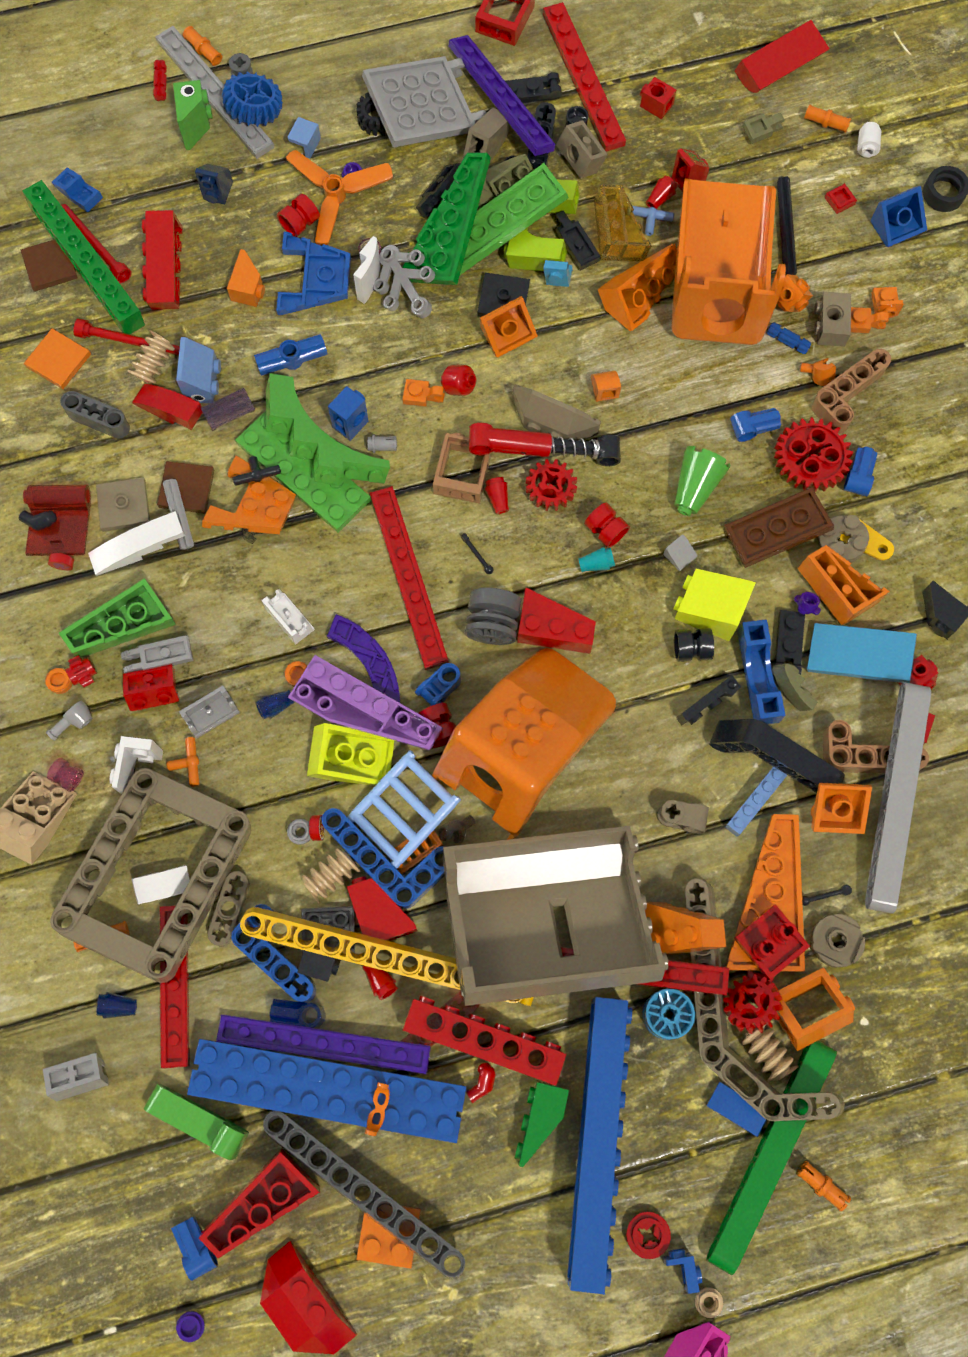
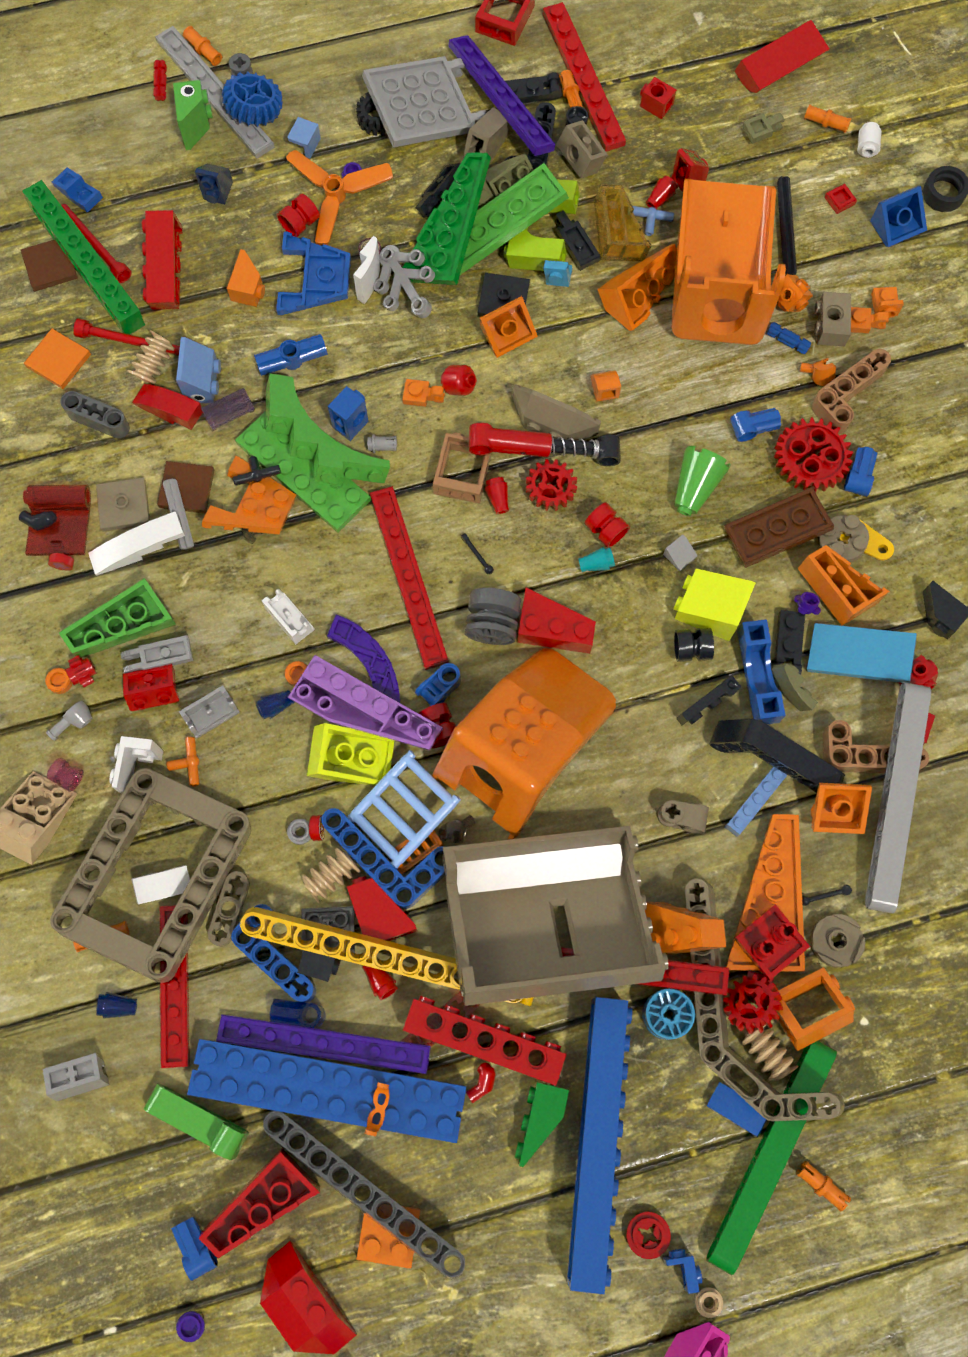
none -> orange axle [559,70,583,108]

